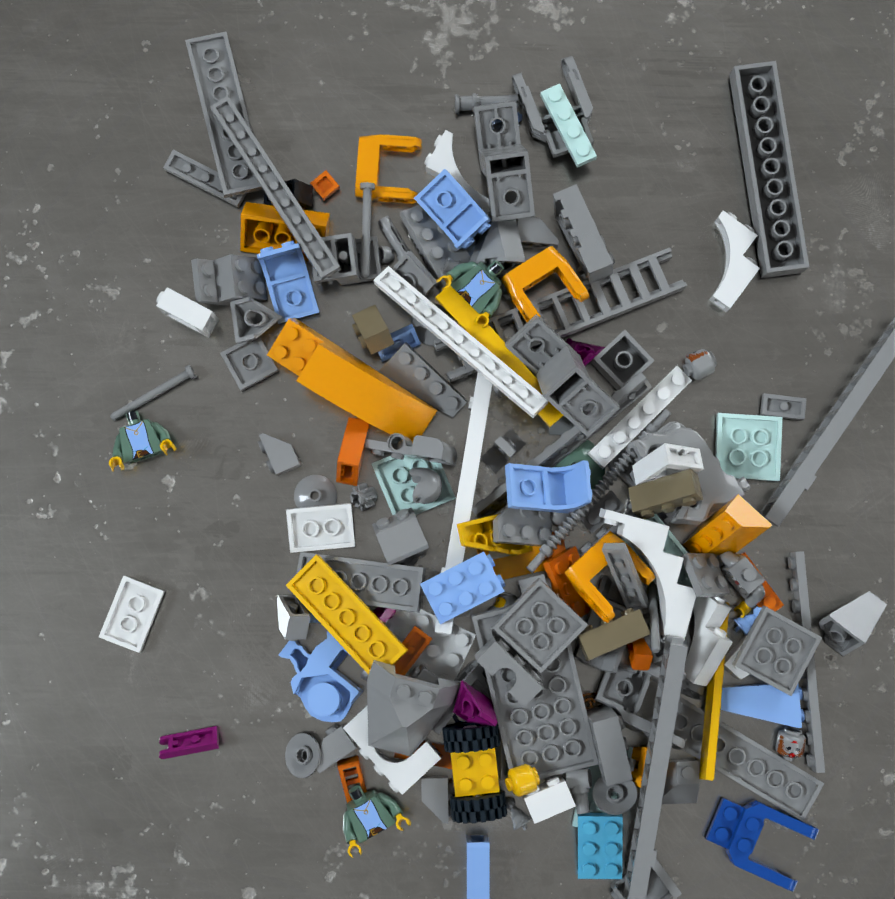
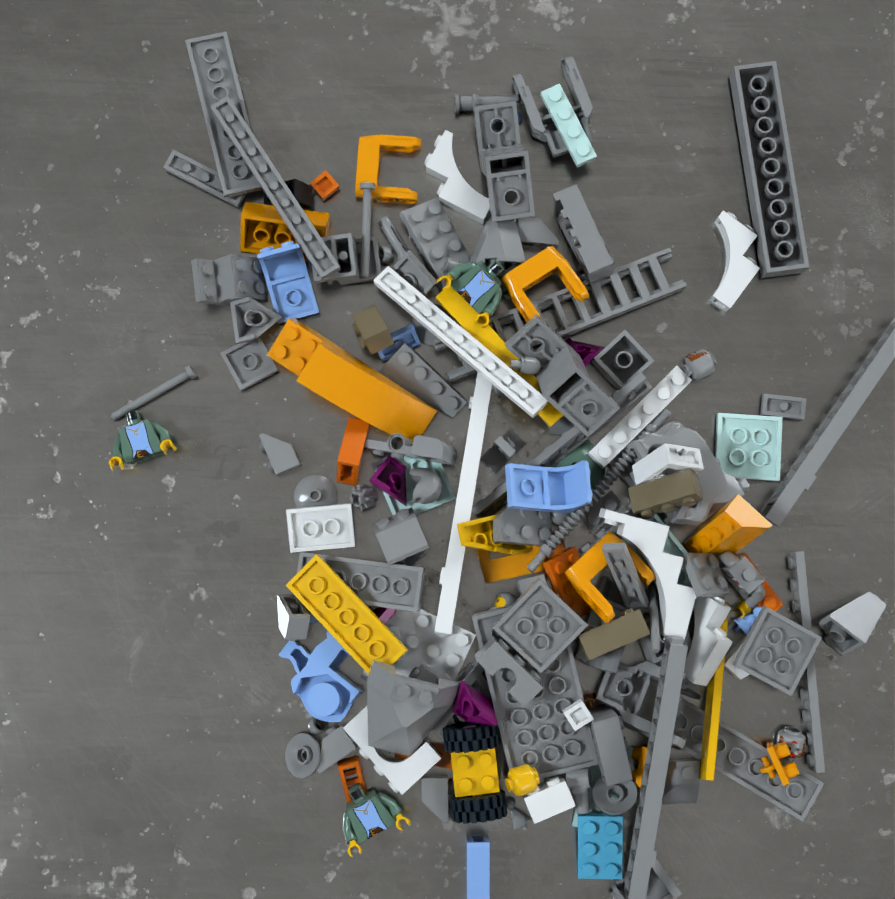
white plate [99,576,165,653] -> none
white window [156,287,219,338] -> none
magenta hinge [159,726,219,759] -> none
orange plate [394,626,432,676] -> none
light blue bracket [414,169,491,249] -> none
light blue bracket [420,552,506,624] -> none
orange slope [627,638,653,671] -> none
blue plate [705,797,819,892] -> none
light blue slope [720,683,805,728] -> none
none -> light grey hinge [308,717,327,735]
none -> magenta slope [369,455,407,507]
none -> light grey cylinder [510,356,541,375]
none -> white plate [562,699,594,731]
none -> light orange hips [759,741,799,786]

